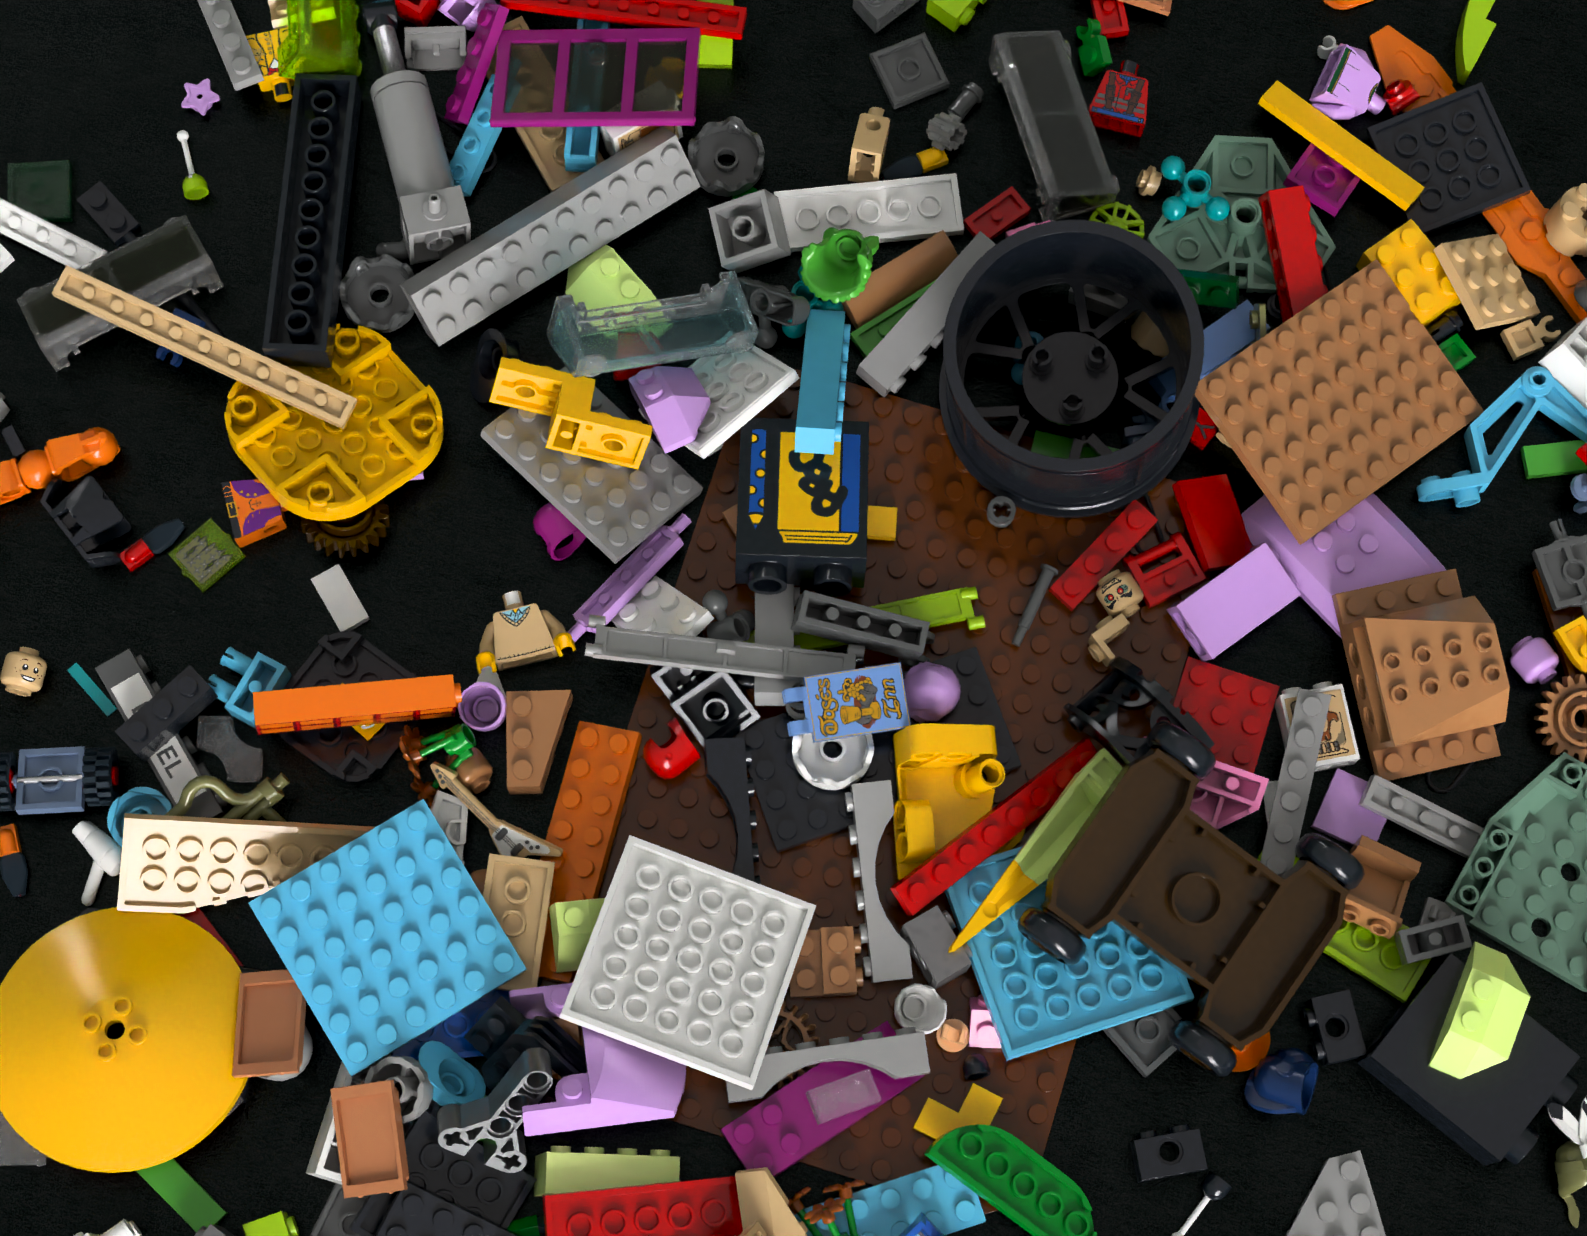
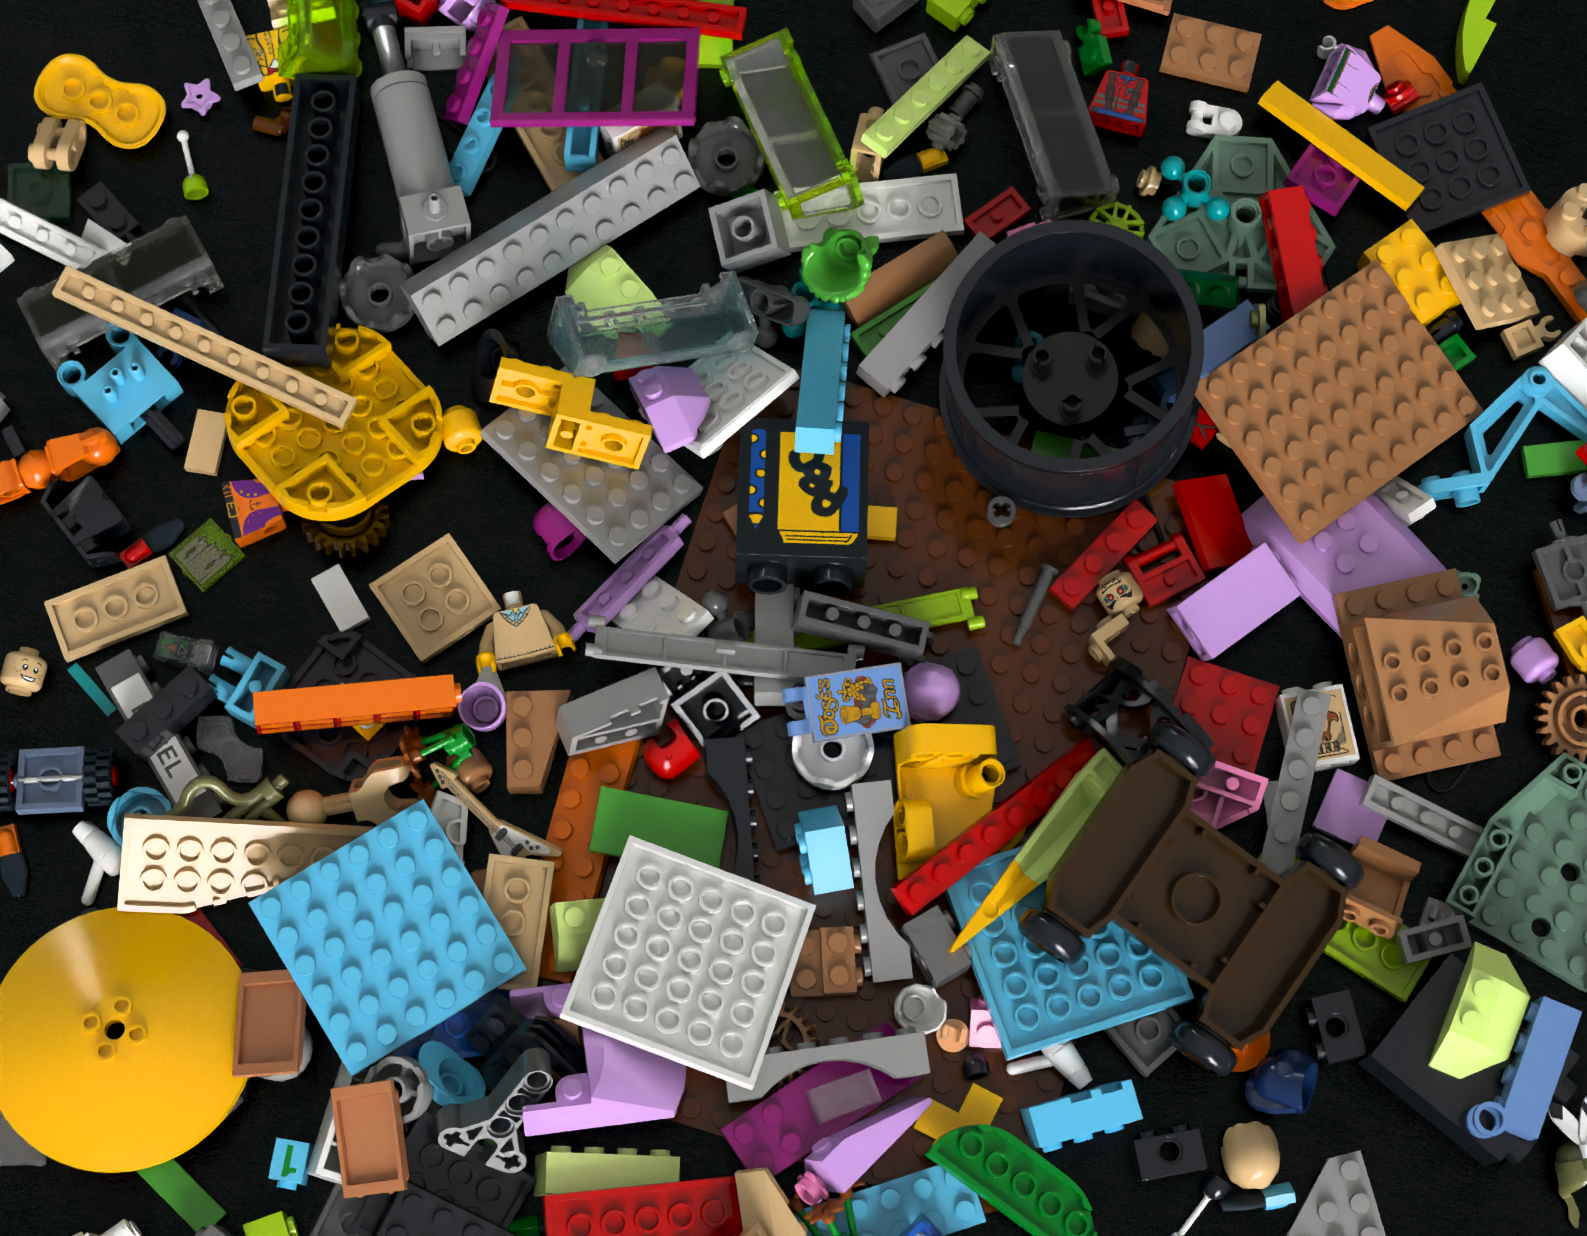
none -> tan brick [28,117,87,171]
none -> yellow plate [34,54,166,149]
none -> tan plate [44,555,189,663]
none -> medium azure piece [57,323,185,450]
none -> white sticker [81,218,135,270]
none -> leg [152,632,220,675]
none -> tan tile [184,409,227,476]
none -> reddish brown arm [253,107,291,136]
none -> medium azure brick [268,1138,314,1191]
none -> tan piece [286,756,419,826]
none -> tan plate [369,533,502,664]
none -> yellow head [442,405,482,454]
none -> light grey wedge [555,667,669,756]
none -> bright green tile [588,786,729,868]
none -> clear windscreen [719,28,865,220]
none -> brick [794,805,854,895]
none -> bright pink plate [795,1171,829,1206]
none -> lavender wedge [804,1096,933,1193]
none -> yellowish green plate [861,35,991,159]
none -> white piece [1006,1041,1093,1090]
none -> medium azure wedge [1020,1079,1143,1153]
none -> medium nougat plate [1159,13,1262,93]
none -> white plate [1186,100,1242,139]
none -> piece [1219,1182,1296,1212]
none -> tan hair [1221,1121,1280,1189]
none -> white slope [1373,476,1436,527]
none -> sand green plate [1456,570,1481,600]
none -> medium blue hinge [1466,996,1582,1141]

